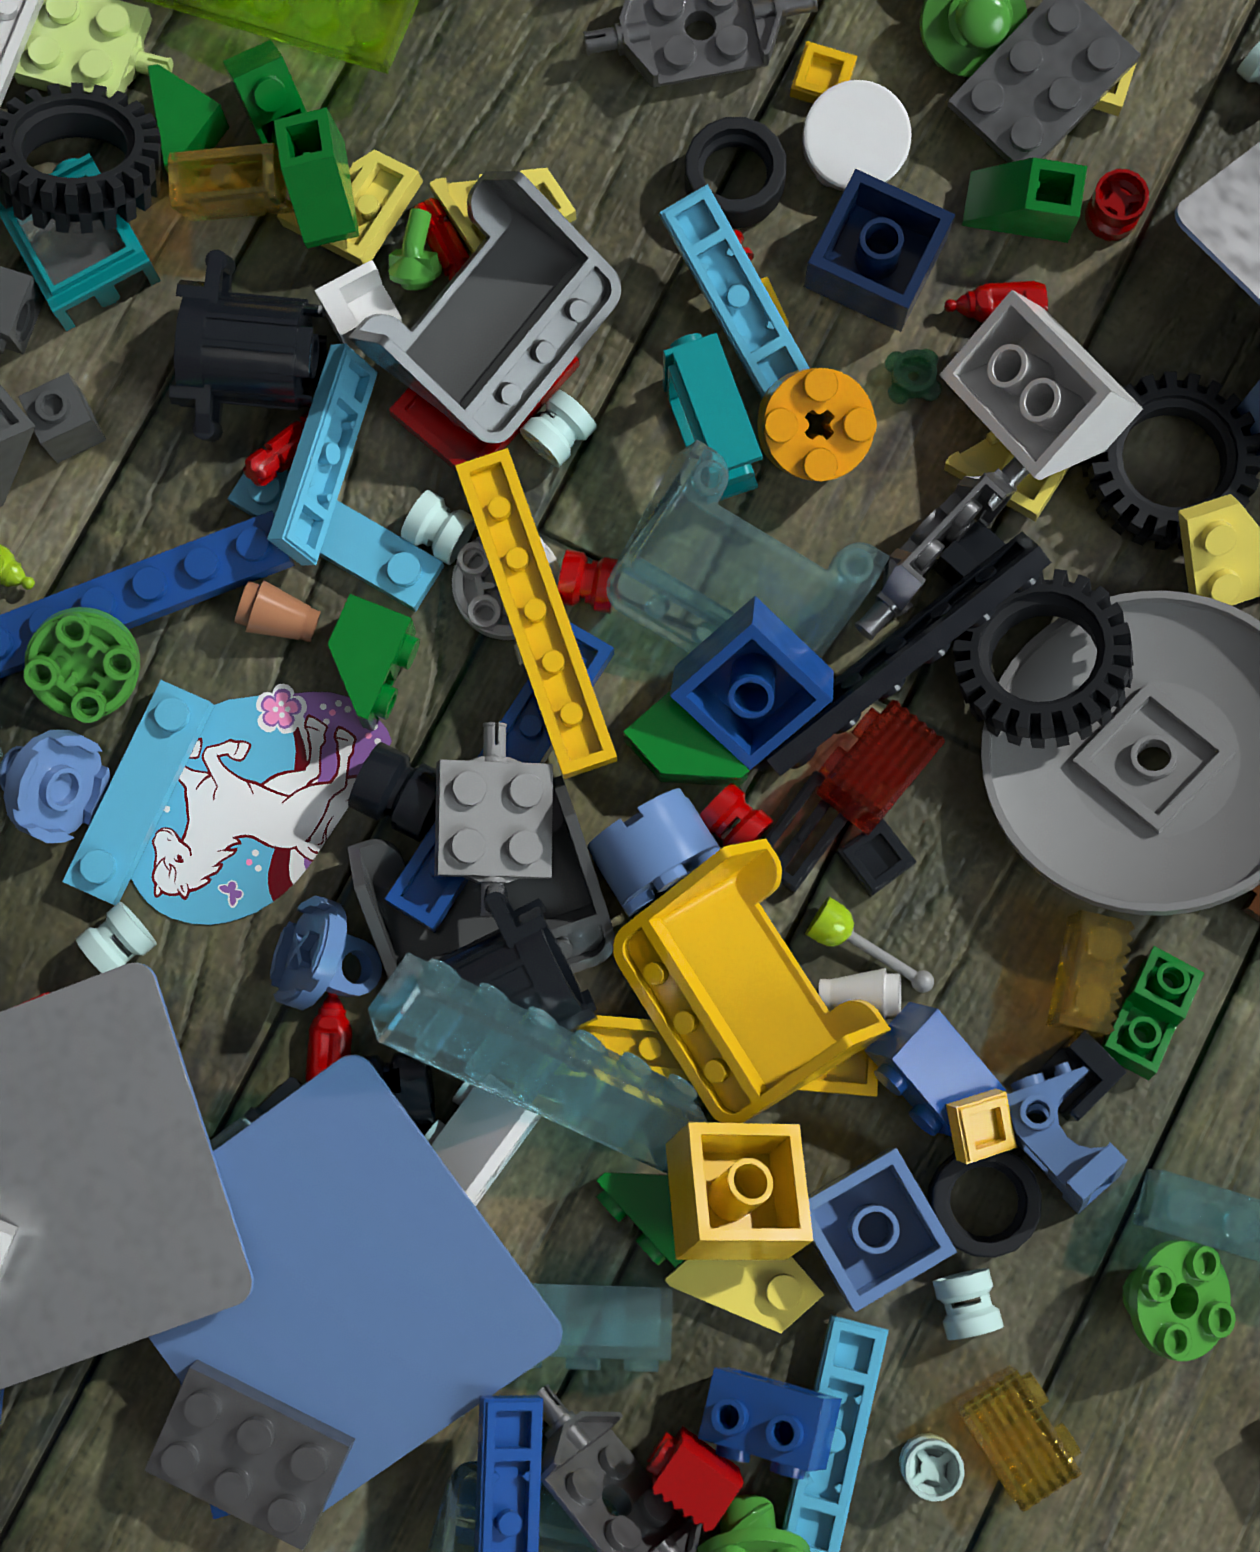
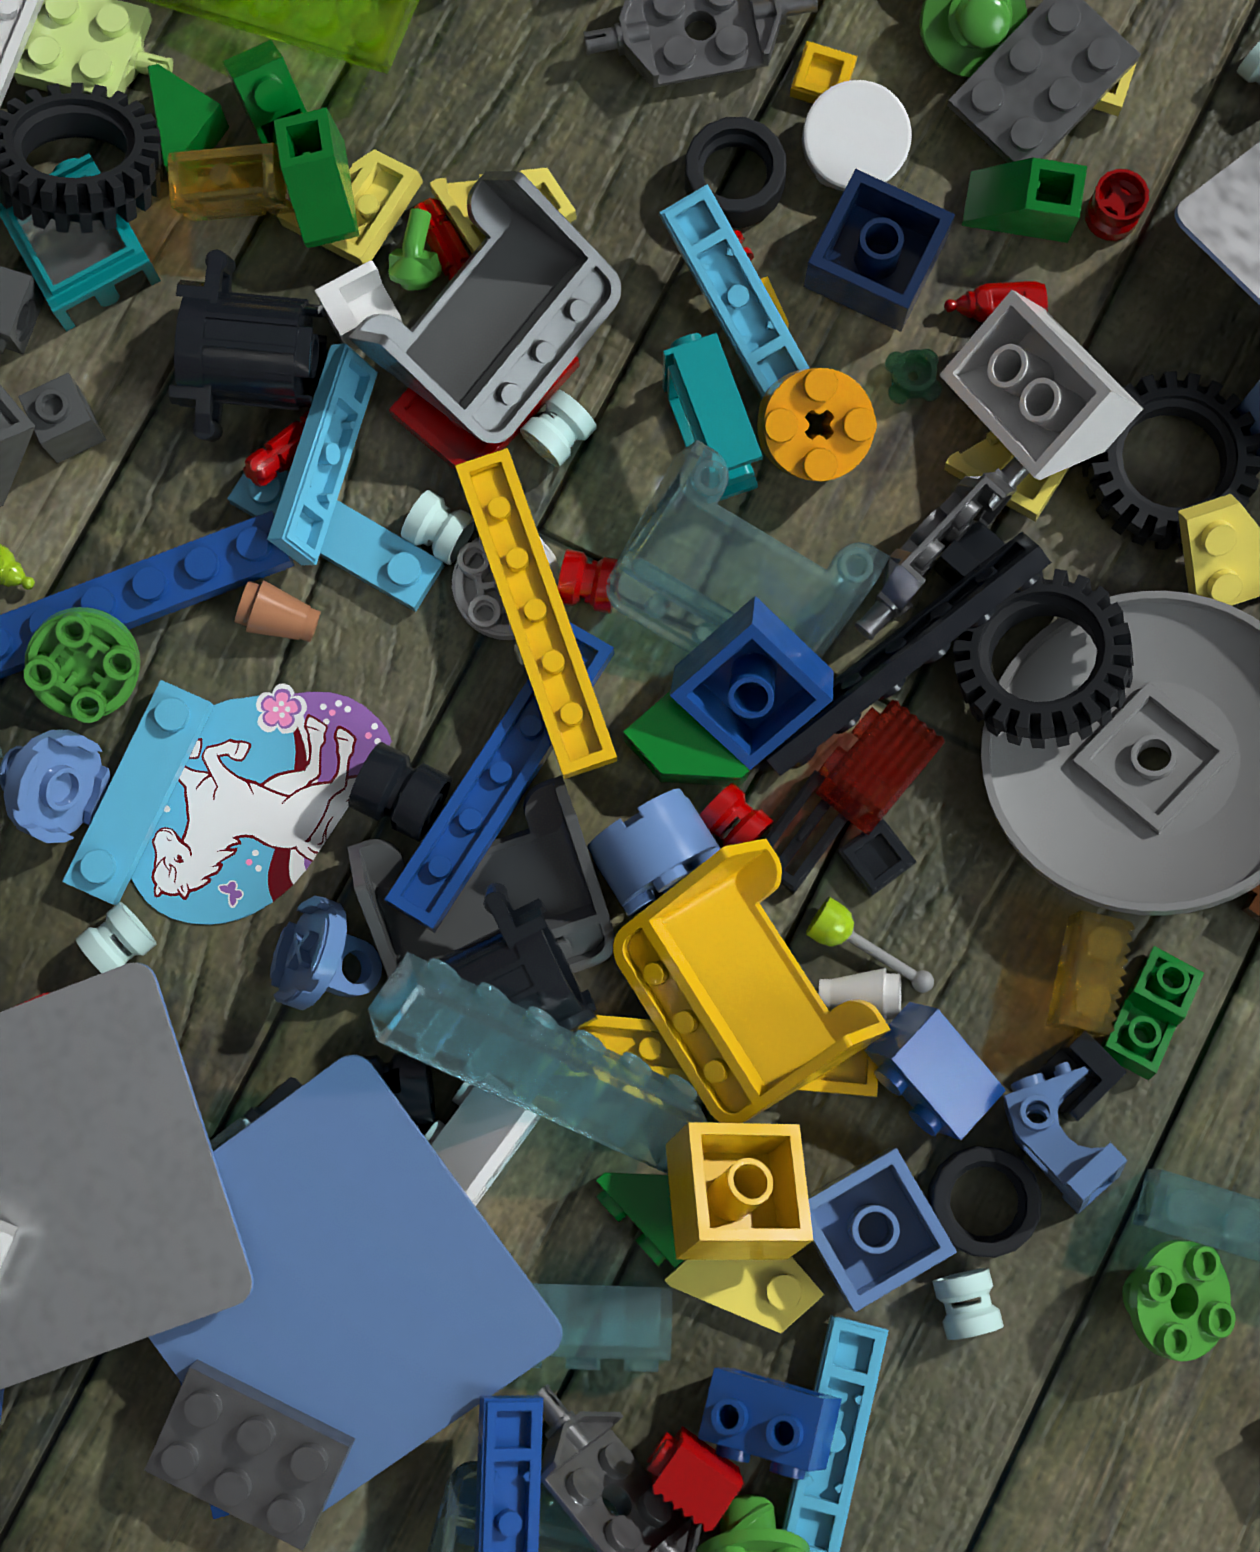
red piece [305,992,352,1083] -> none
green slope [328,594,420,731] -> none
light grey plate [434,722,553,918] -> none
light aqua wheel [899,1433,964,1502] -> none
yellow tile [946,1088,1017,1164] -> none
clear yellow brick [951,1365,1082,1512] -> none

